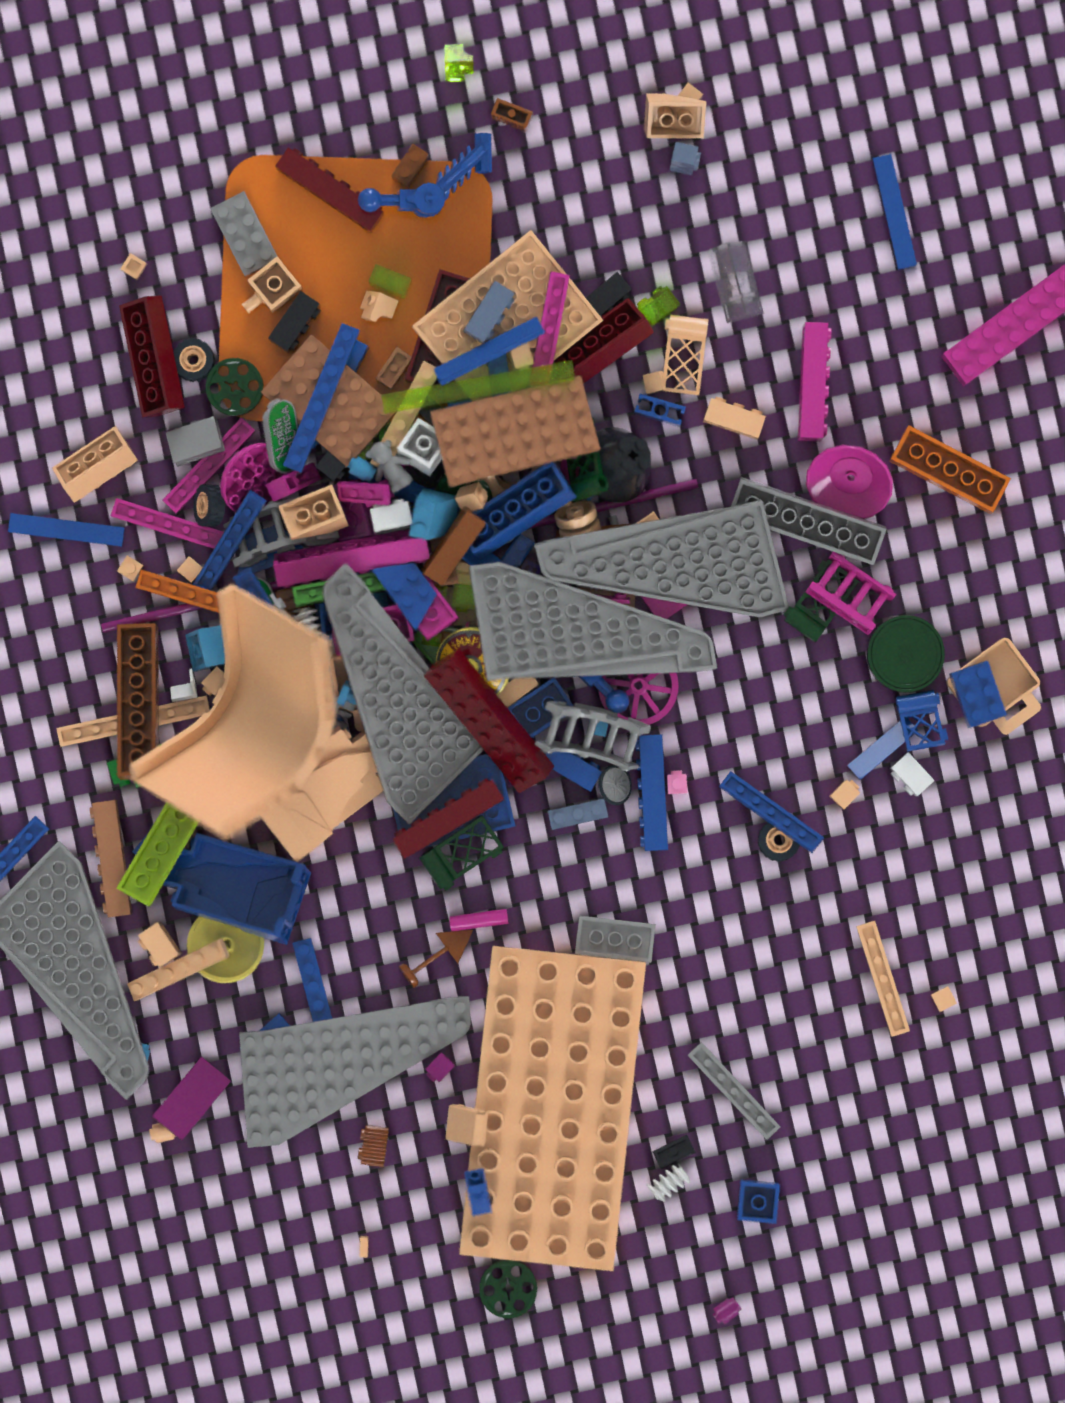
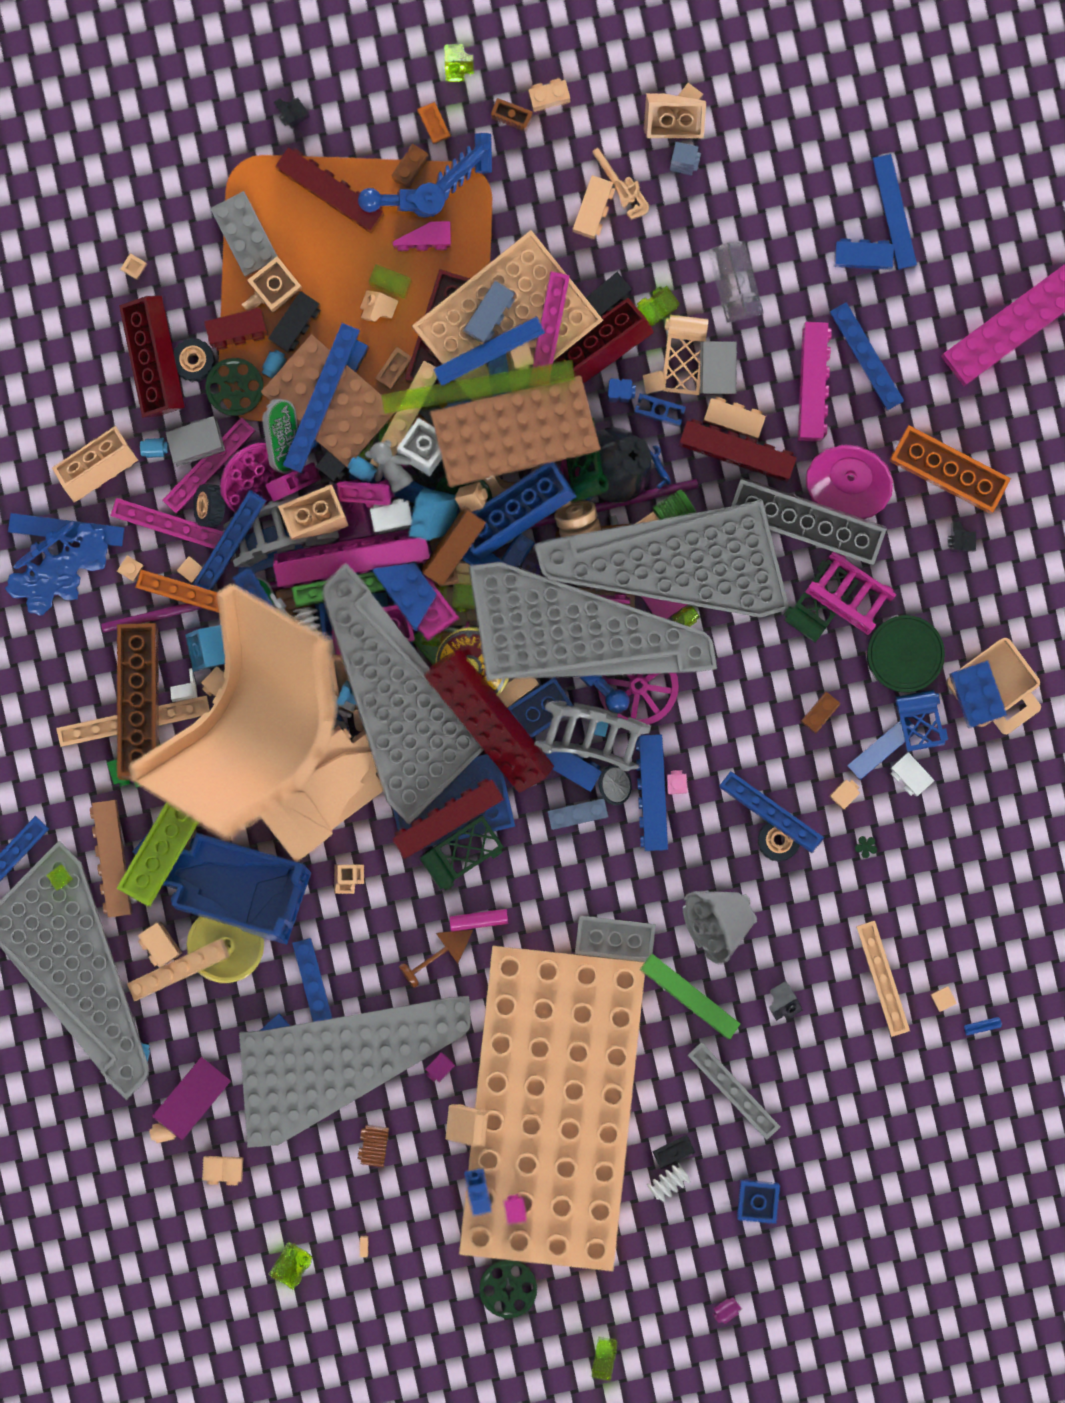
none -> blue plant [5,521,108,615]
none -> clear neon green plate [46,864,74,891]
none -> dark azure brick [140,438,169,458]
none -> light nougat brick [203,1156,243,1185]
none -> dark red brick [204,308,268,351]
none -> dark azure brick [262,350,287,378]
none -> clear neon green bracket [269,1241,313,1290]
none -> black brick [274,97,310,129]
none -> light nougat brick [334,865,364,894]
none -> dark pink slope [393,221,451,251]
none -> orange plate [417,101,451,145]
none -> dark pink brick [504,1194,527,1224]
none -> light nougat brick [528,78,570,112]
none -> light nougat brick [573,175,615,239]
none -> clear neon green panel [591,1336,618,1381]
none -> light nougat piece [592,148,649,220]
none -> blue brick [608,378,636,403]
none -> bright green tile [640,954,740,1039]
none -> blue piece [650,445,671,489]
none -> bright green piece [652,489,697,520]
none -> clear neon green brick [672,605,700,627]
none -> dark red brick [679,419,797,483]
none -> light grey cone [683,892,757,964]
none -> light grey piece [700,341,738,394]
none -> black brick [769,981,803,1021]
none -> dark orange brick [800,692,841,734]
none -> blue plate [829,302,904,411]
none -> blue brick [834,238,894,270]
none -> dark green plant [855,836,877,858]
none -> black brick [947,522,976,552]
none -> blue axle [964,1017,1002,1035]

